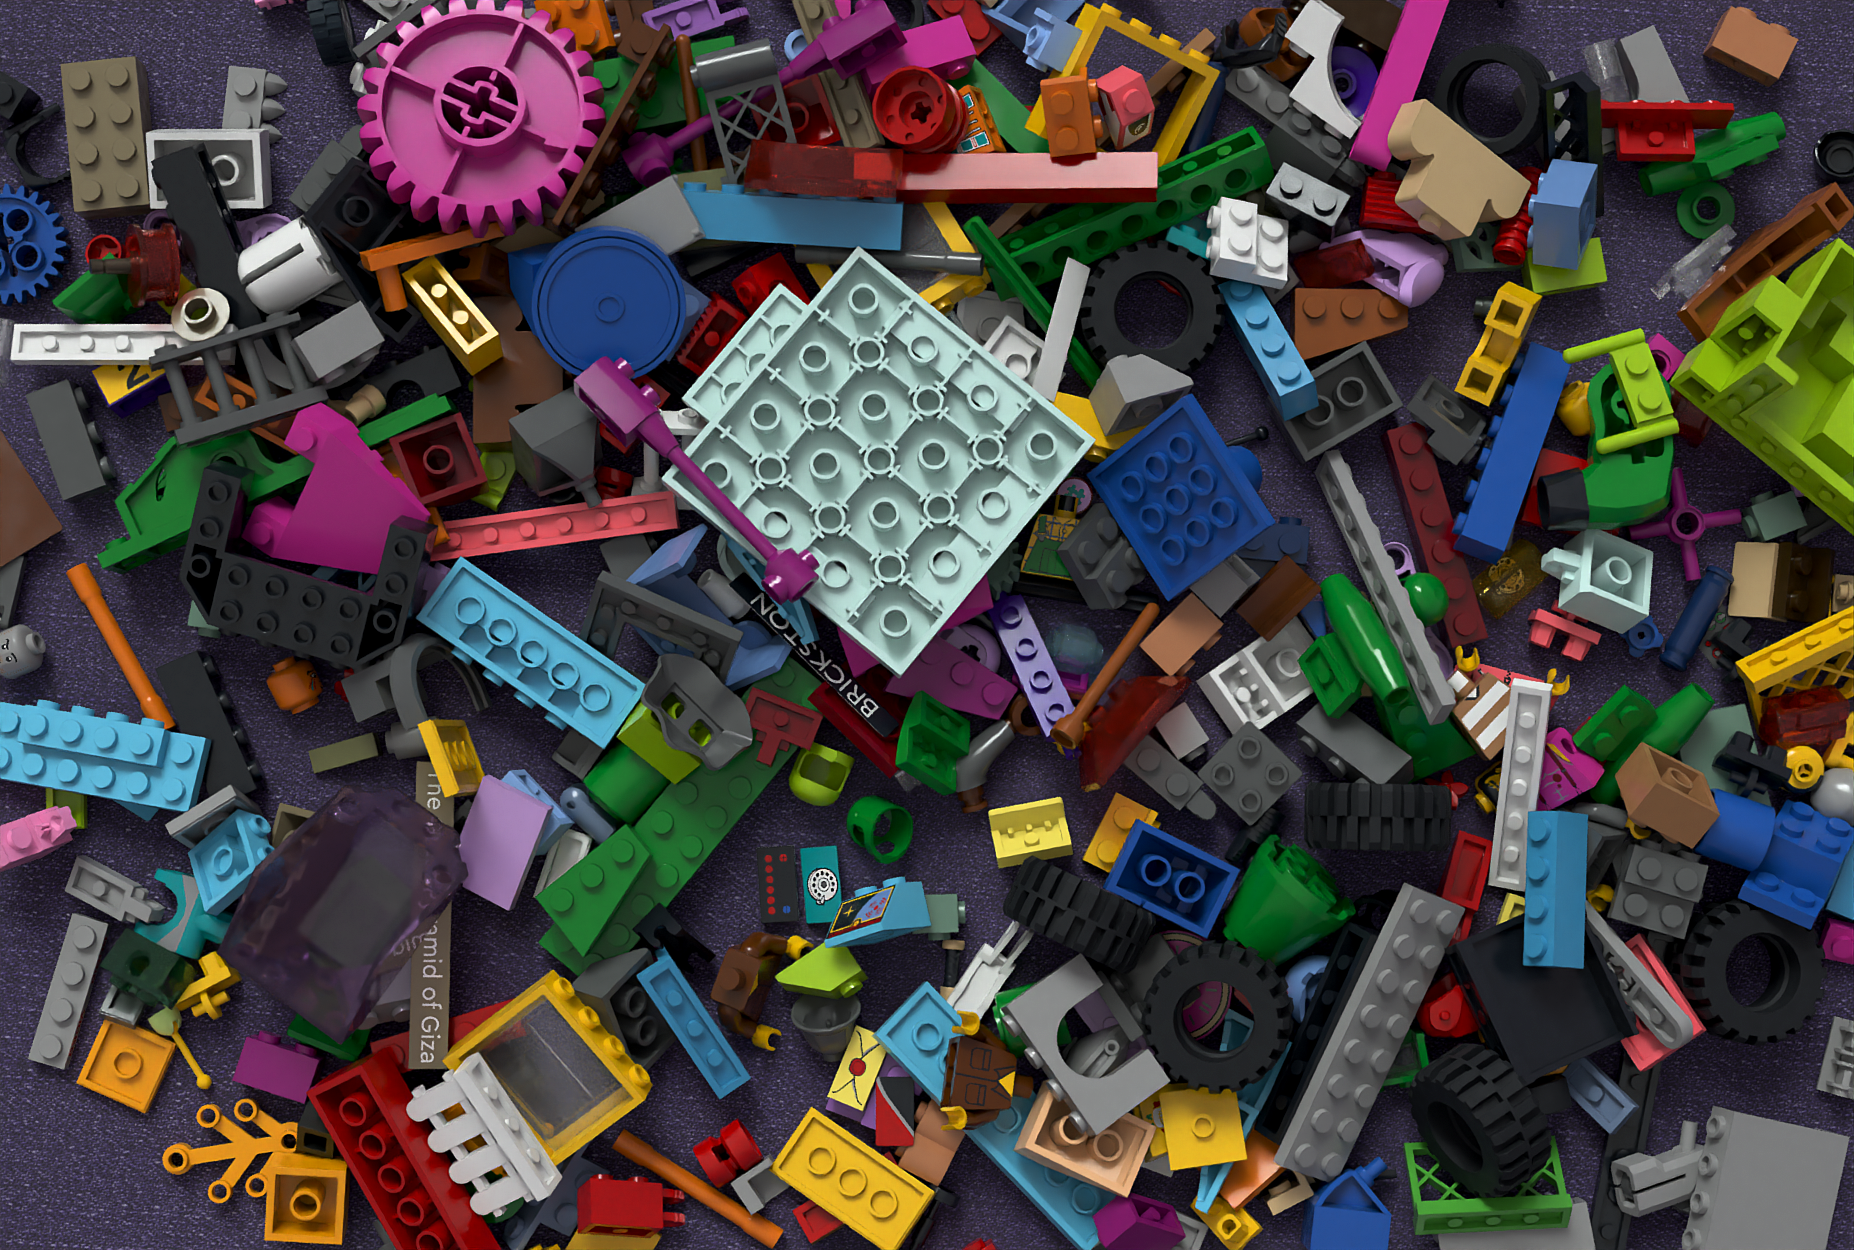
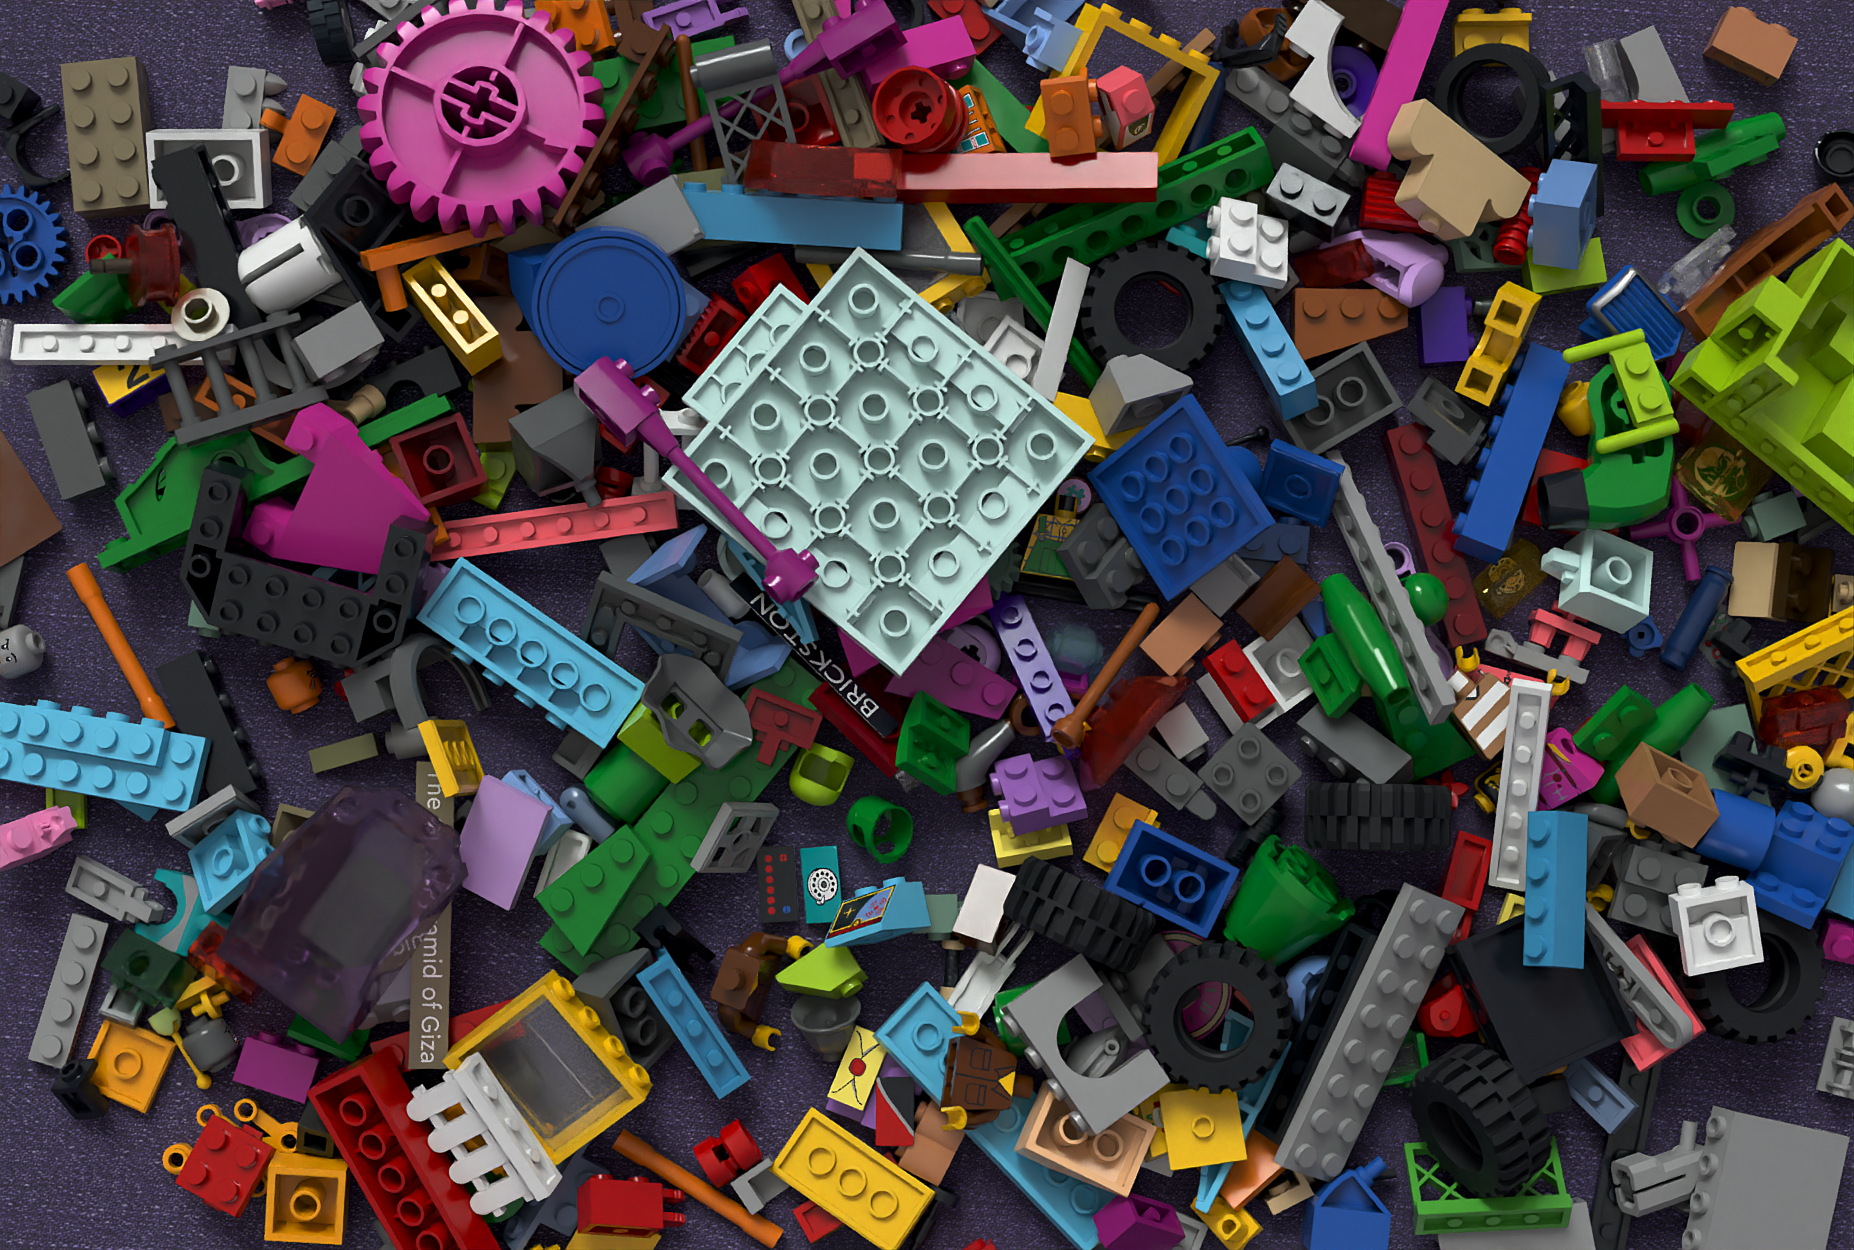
none -> black bracket [50,1058,111,1120]
none -> red piece [175,1114,277,1218]
none -> dark grey head [182,1015,239,1073]
none -> clear red brick [188,920,274,1006]
none -> orange plate [259,93,337,178]
none -> light grey piece [690,801,780,873]
none -> hinge [952,864,1017,957]
none -> medium lavender plate [989,753,1088,836]
none -> red plate [1201,639,1277,723]
none -> blue tile [1258,438,1345,529]
none -> dark purple brick [1414,286,1475,369]
none -> yellow bracket [1452,8,1532,67]
none -> light grey hinge [1482,629,1589,686]
none -> blue piece [1578,264,1686,364]
none -> white plate [1668,876,1764,976]
none -> clear yellow slope [1672,421,1775,523]

